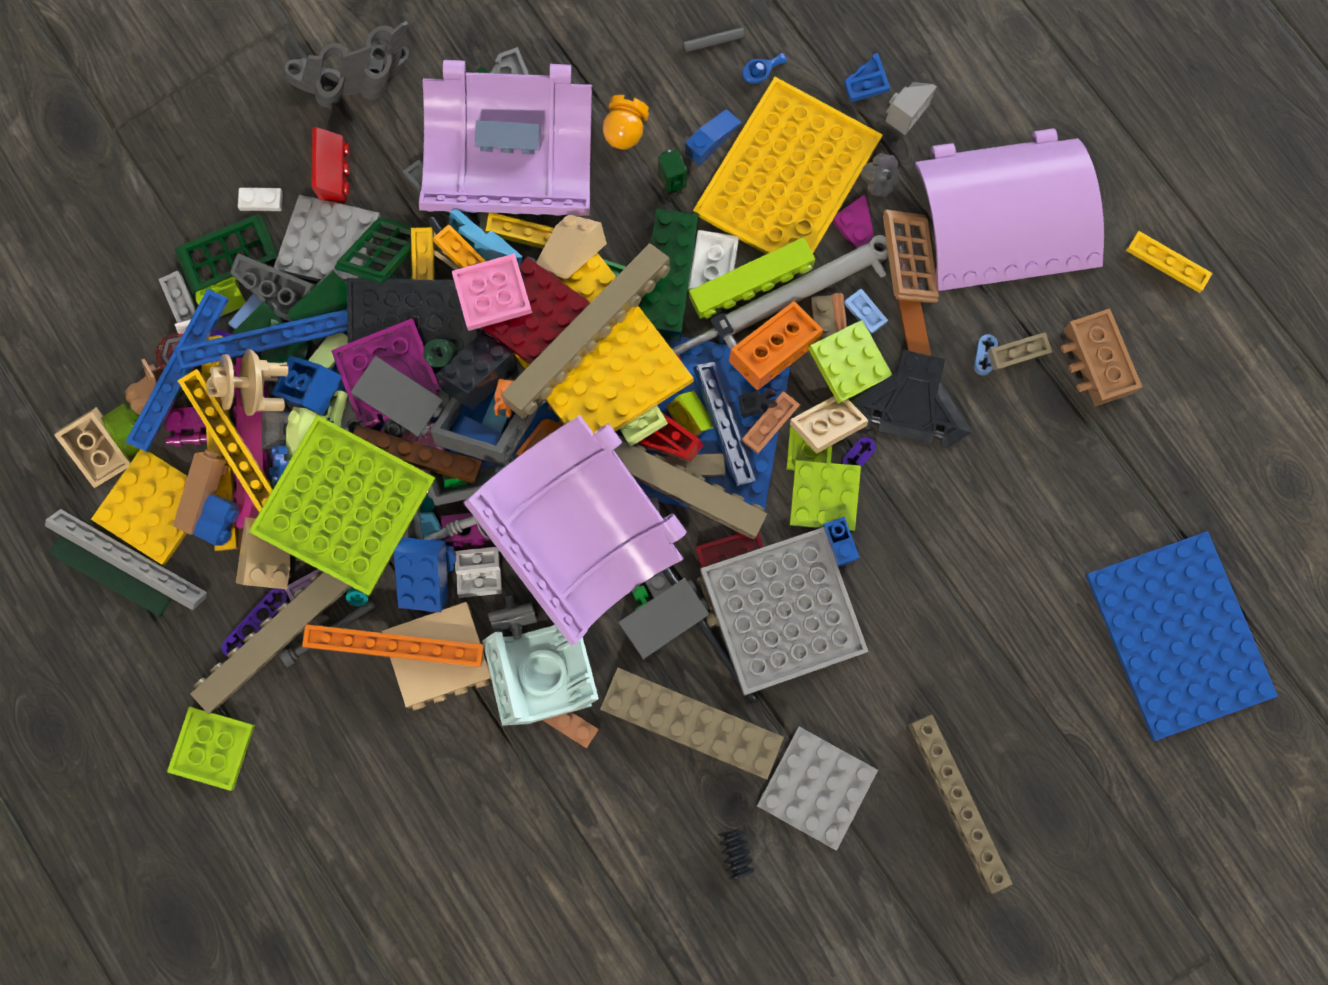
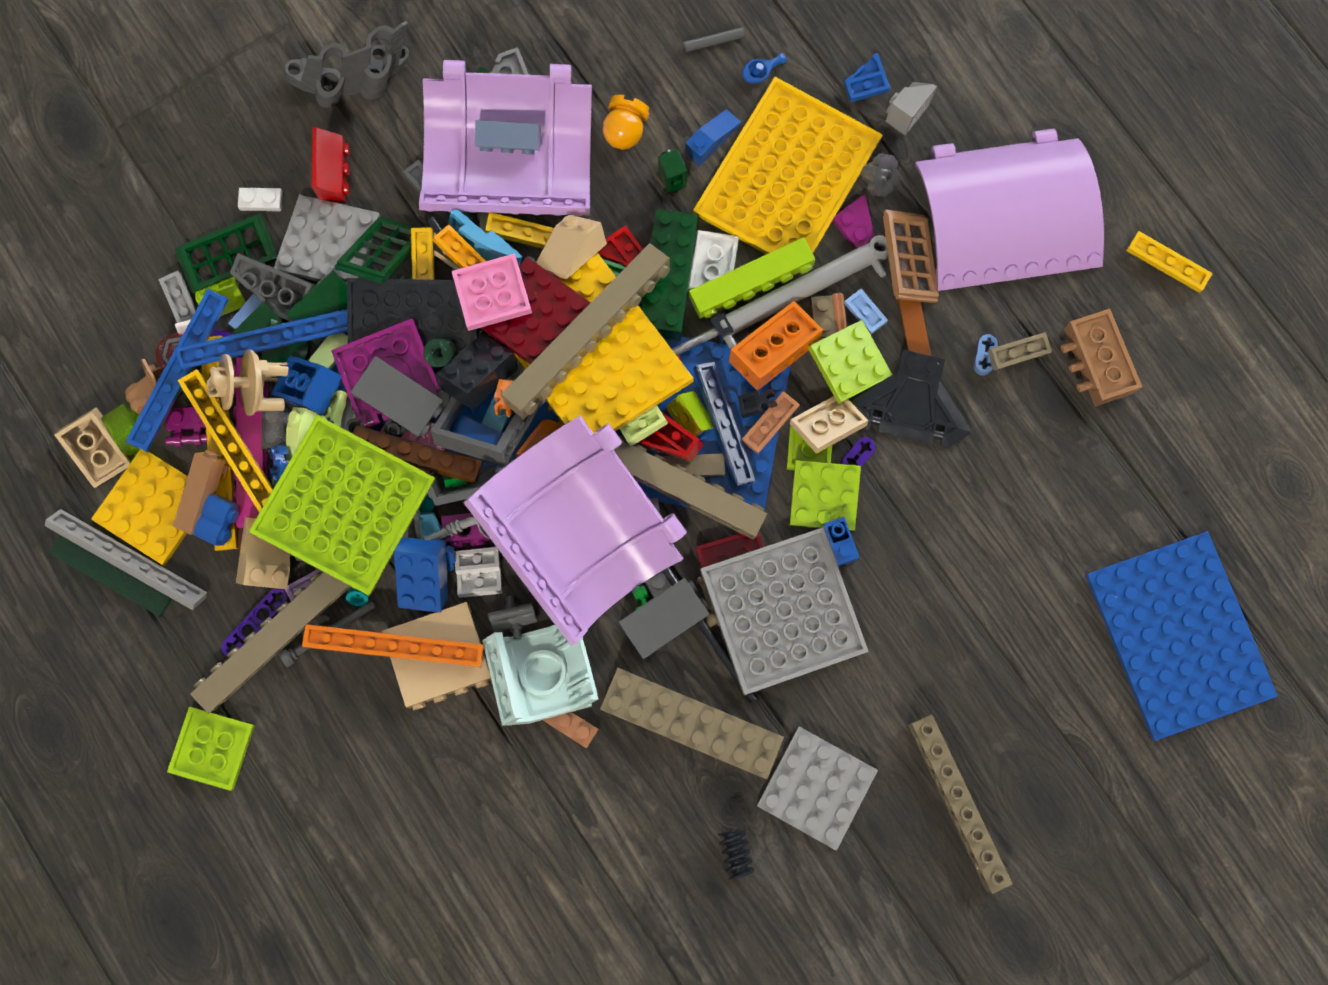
none -> red wing [597,226,643,267]

